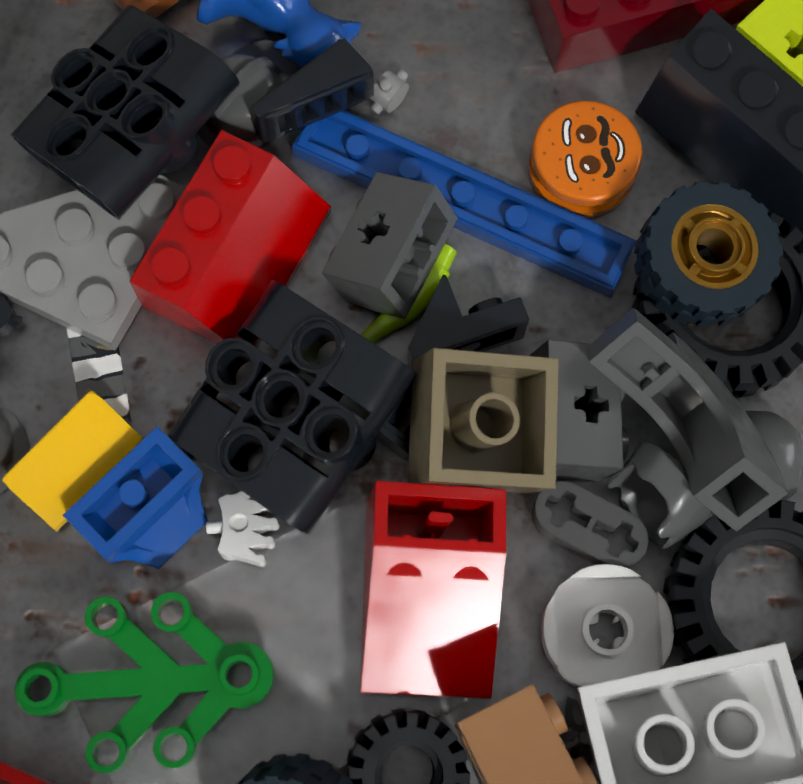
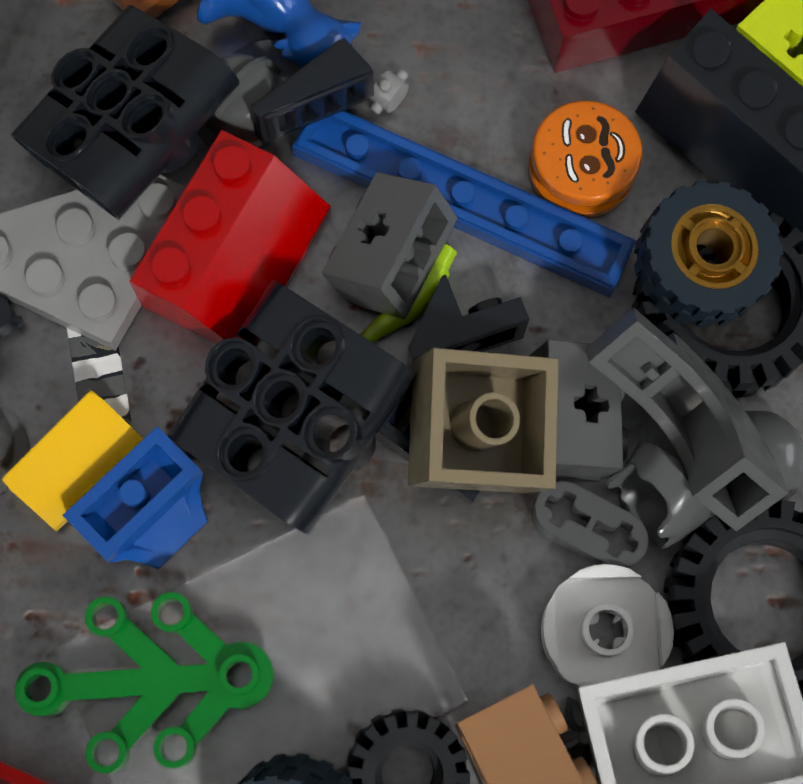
white piece [206,491,280,567] -> none
slope [360,481,506,699] -> none

